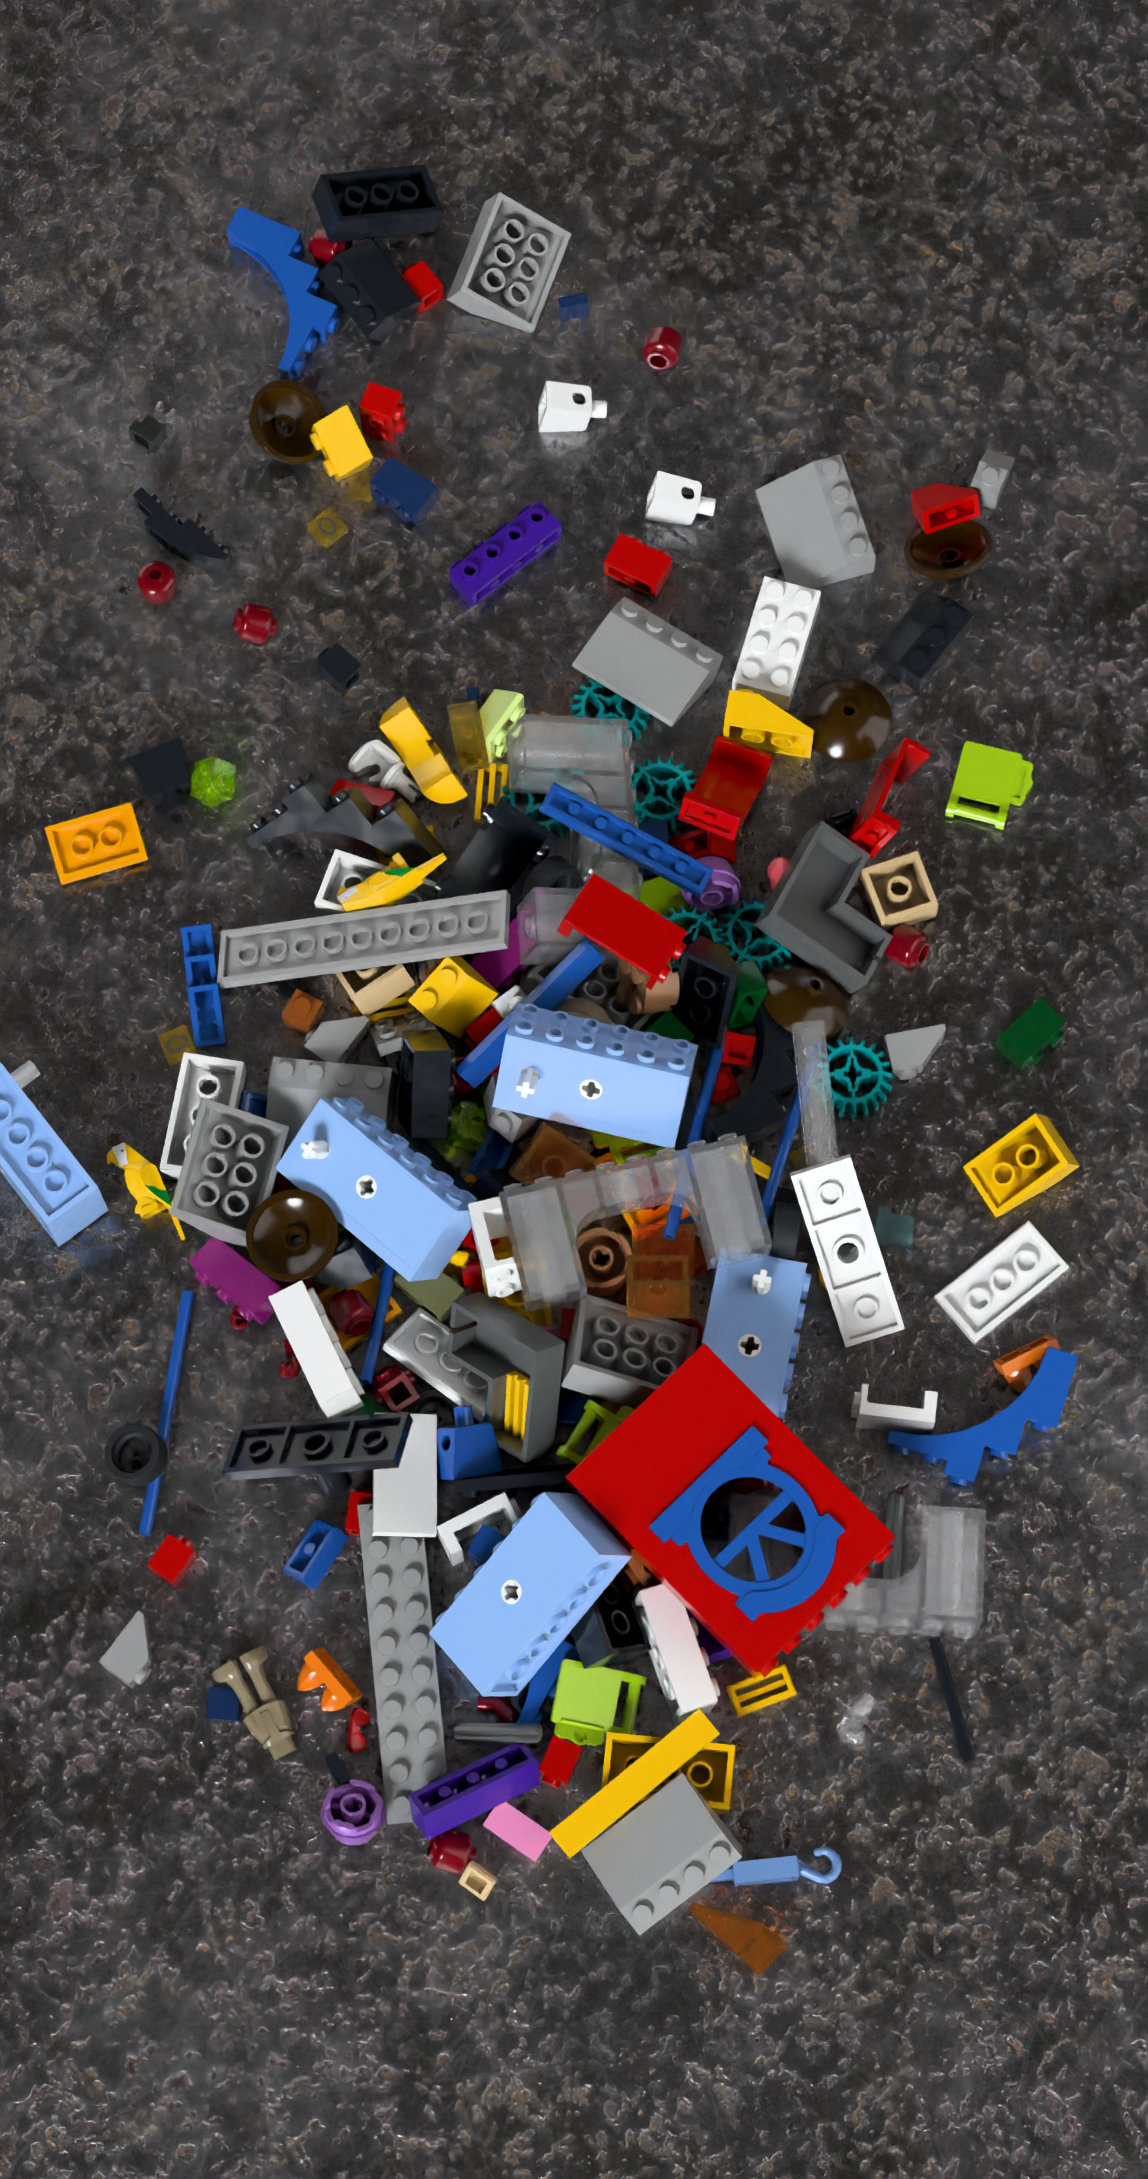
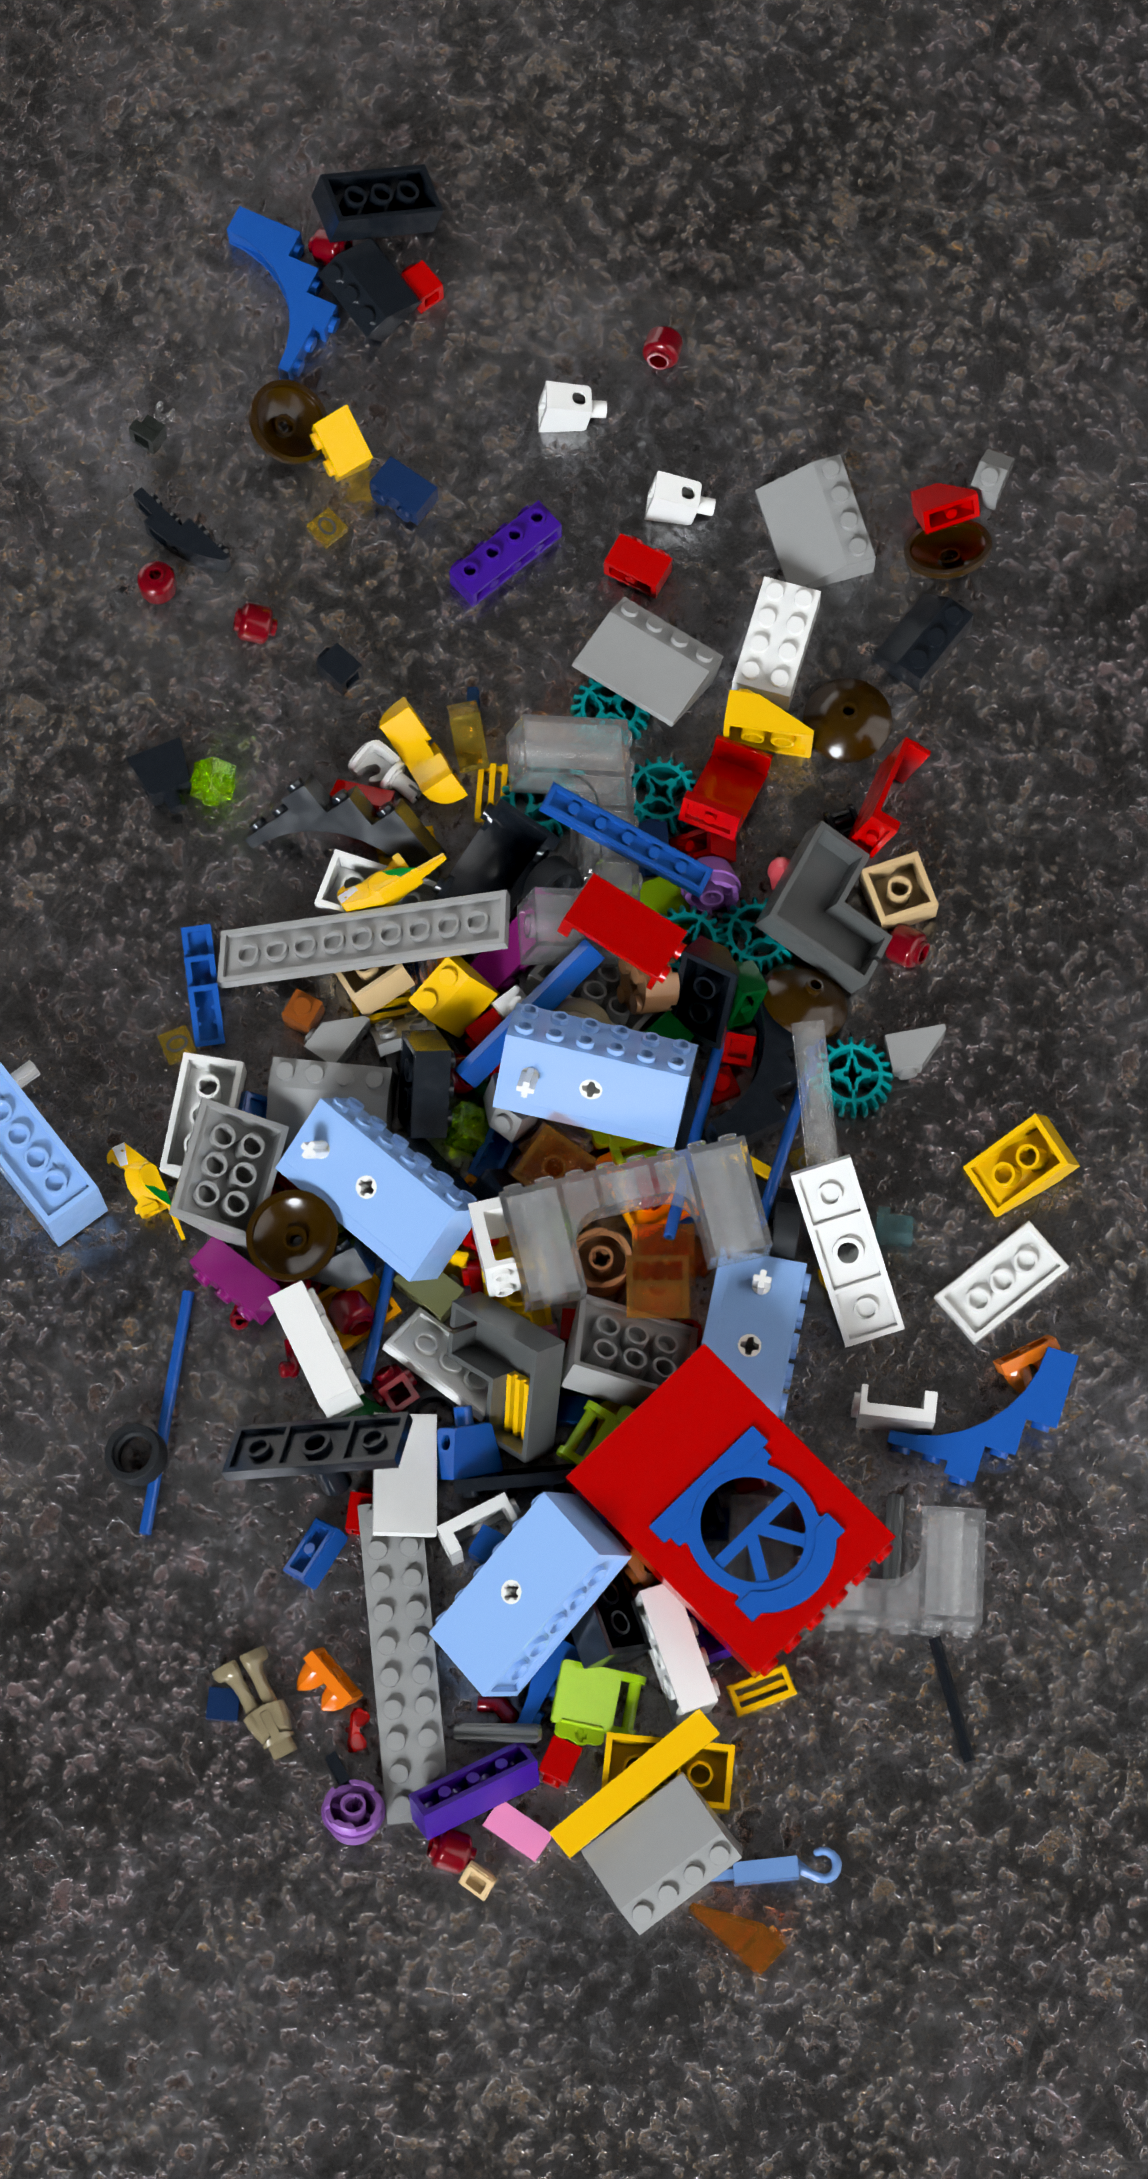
light orange plate [45,802,148,885] -> none
light grey slope [99,1610,152,1689] -> none
red brick [147,1534,198,1587] -> none
red brick [359,381,407,443] -> none
light grey slope [446,192,571,333] -> none
yellowish green slope [478,689,526,763] -> none
dark blue tile [558,293,589,321] -> none
clear arm [837,1691,876,1746] -> none
lime piece [945,741,1033,830] -> none
dark green brick [995,997,1067,1071] -> none

